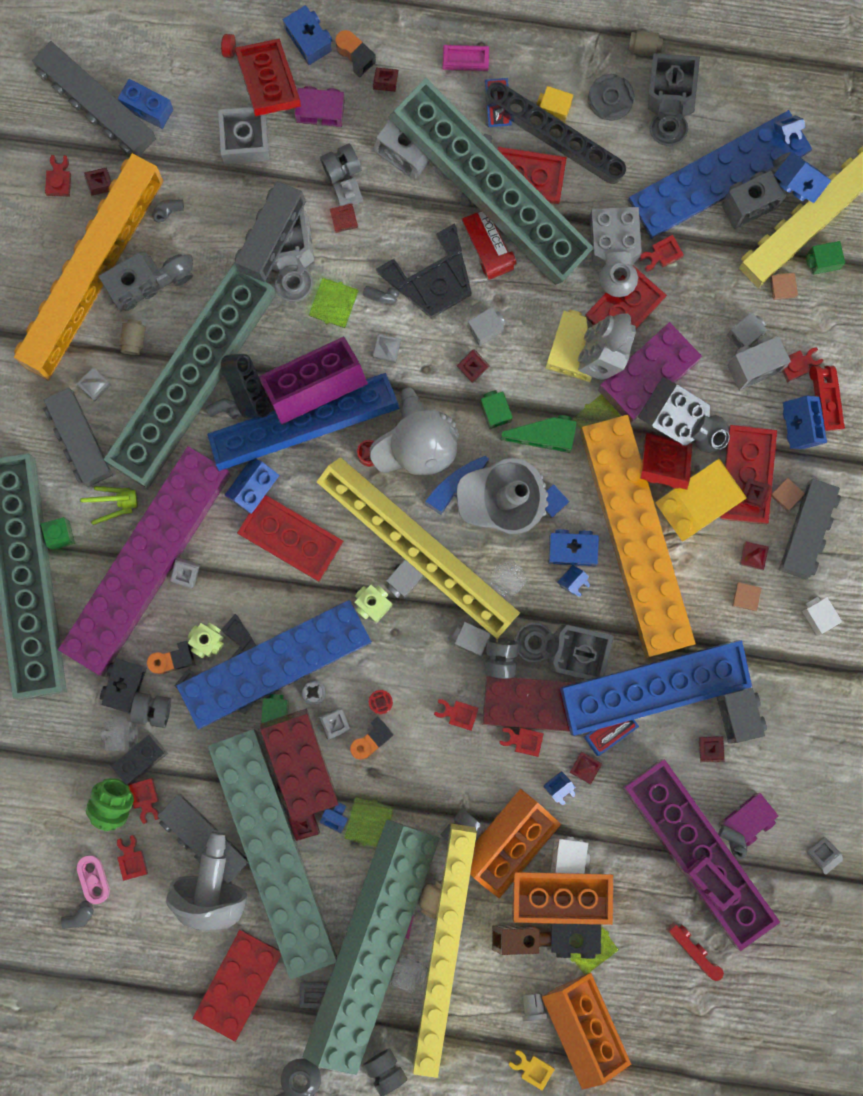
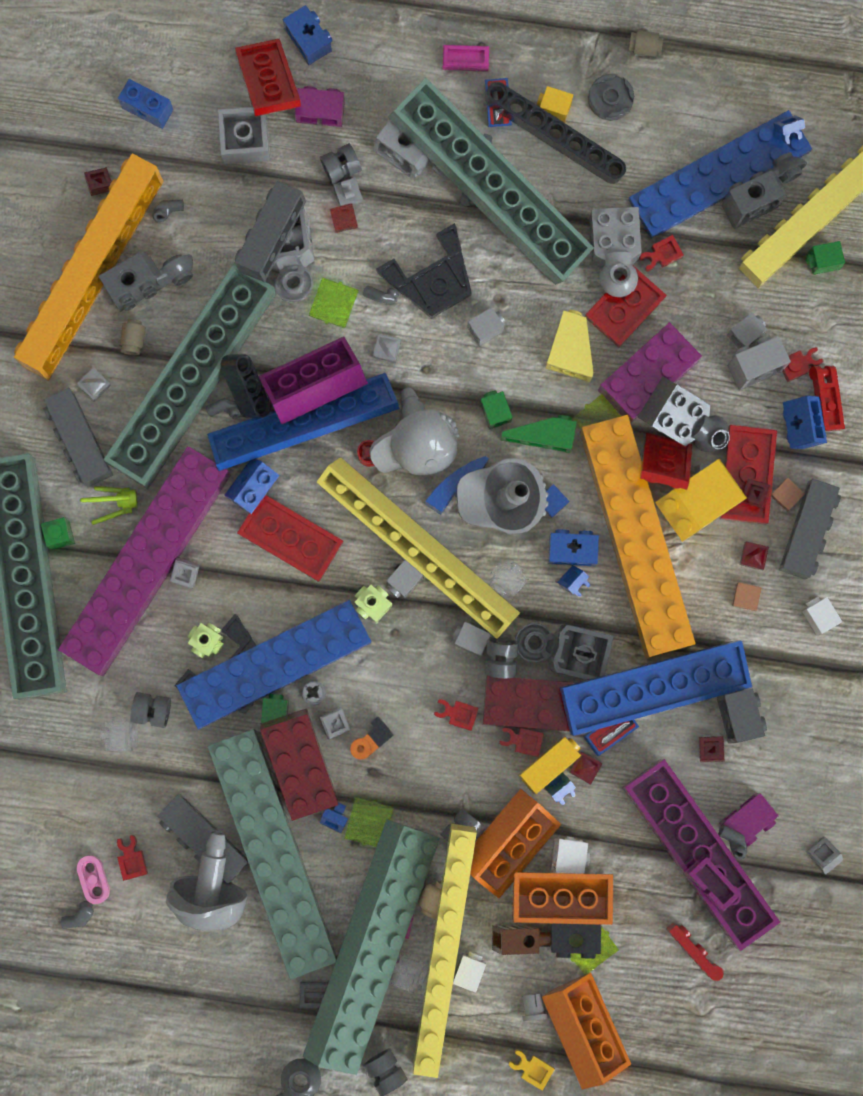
dark grey brick [32,41,156,157] -> none
red plate [45,155,71,197] -> none
bright green piece [86,778,134,831] -> none
black brick [100,658,147,713] -> none
black brick [111,735,168,785] -> none
red plate [128,778,160,824] -> none
leg [147,641,196,674] -> none
red plate [192,929,281,1042] -> none
red tile [221,34,236,58] -> none
dark red tile [288,814,320,841] -> none
leg [335,30,376,78] -> none
red wheel [368,690,393,715] -> none
dark red tile [373,67,399,92] -> none
dark red tile [457,349,490,383] -> none
red door [461,211,517,280] -> none
red plate [497,147,567,204] -> none
light grey brick [578,314,636,381] -> none
dark grey brick [648,53,700,146] -> none
nougat tile [770,273,798,300] -> none
blue brick [774,152,832,203] -> none
none -> white brick [453,951,486,993]
none -> yellow brick [518,737,581,794]

